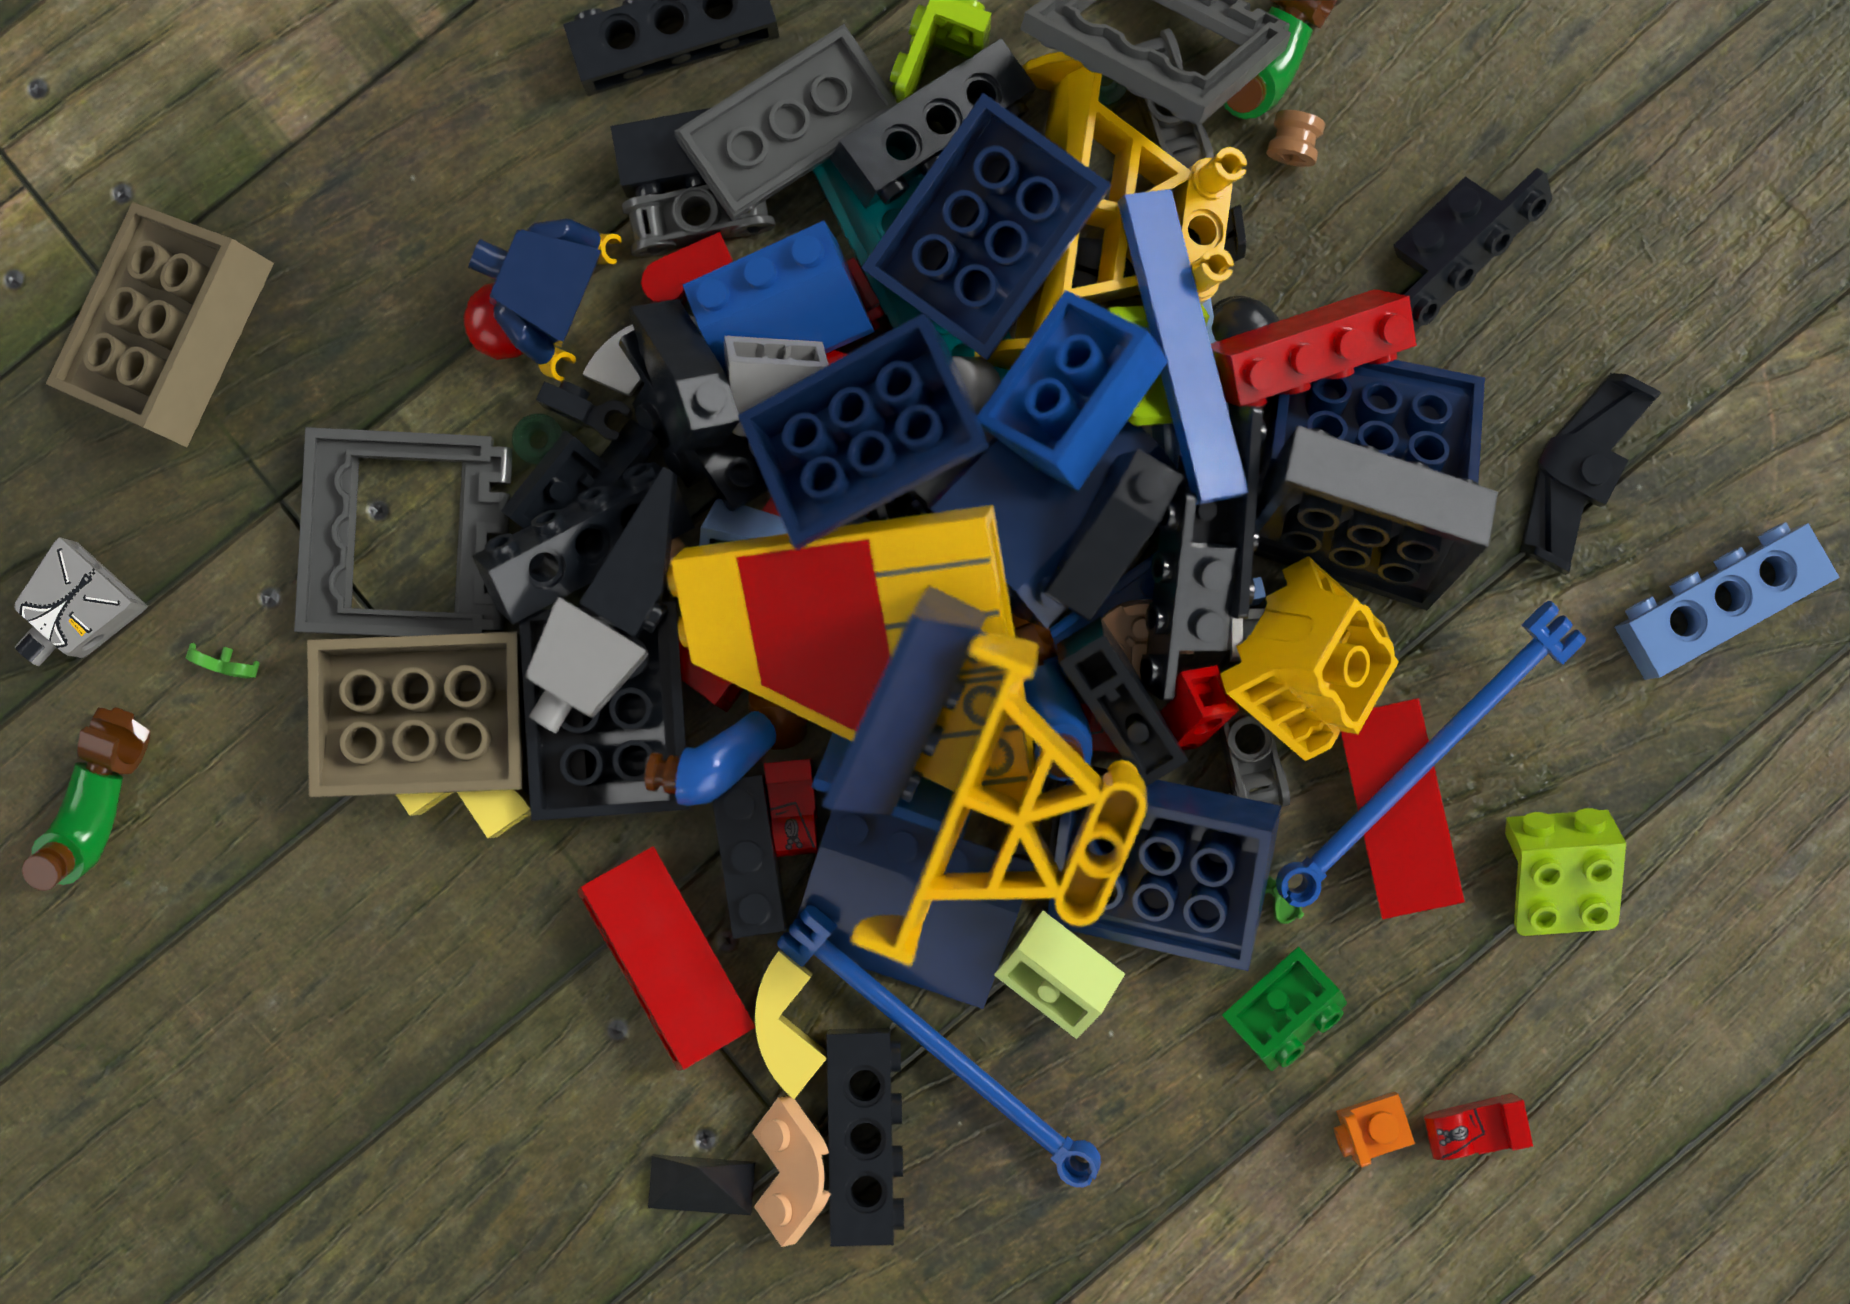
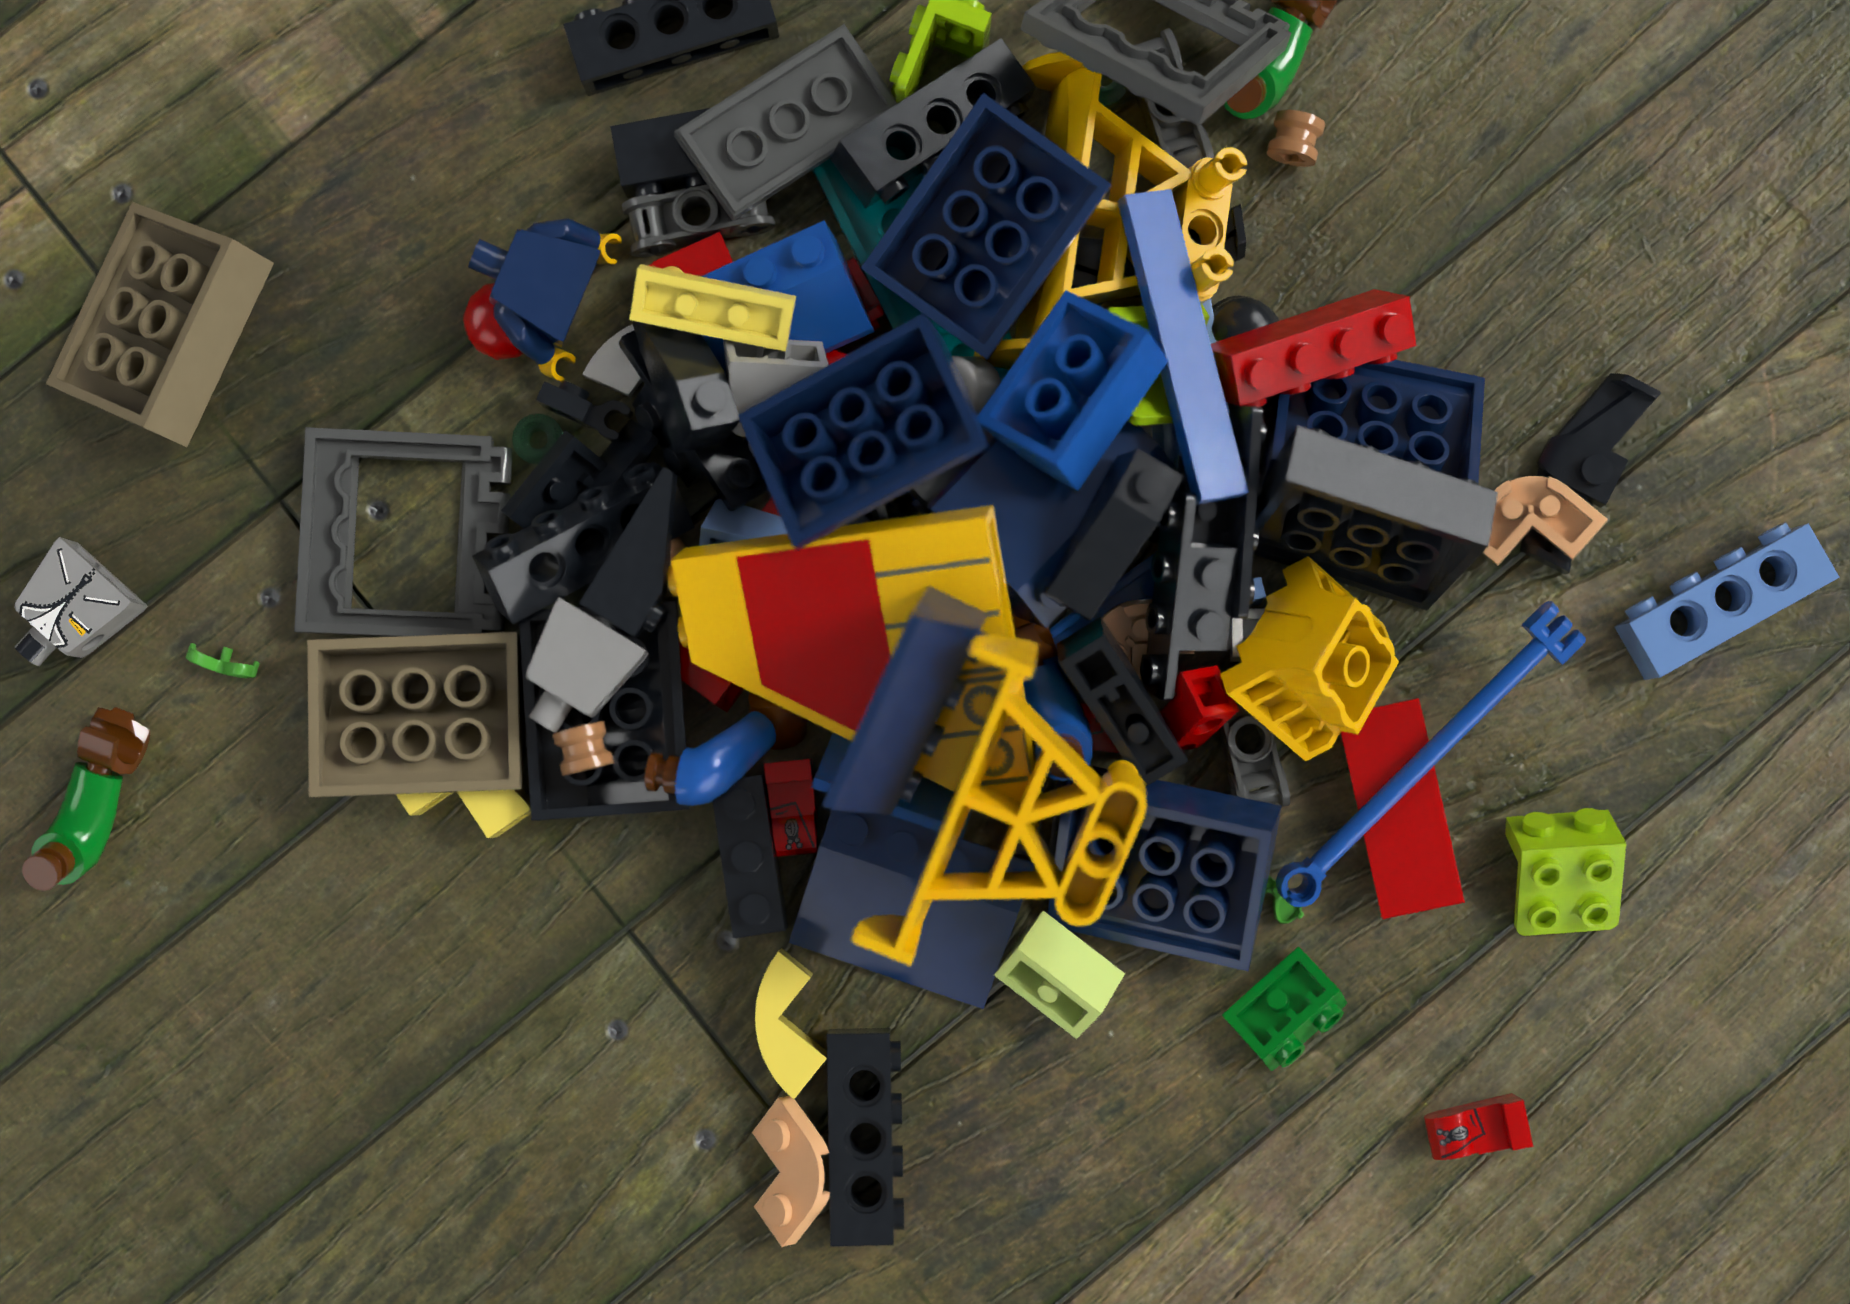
red brick [577,846,756,1071] -> none
black slope [648,1154,756,1215] -> none
blue hinge [777,905,1101,1187] -> none
orange bracket [1333,1091,1415,1167] -> none
black bracket [1393,168,1552,332] -> none
none -> medium nougat wheel [552,722,614,776]
none -> light yellow piece [630,264,796,352]
none -> light nougat plate [1483,476,1608,566]

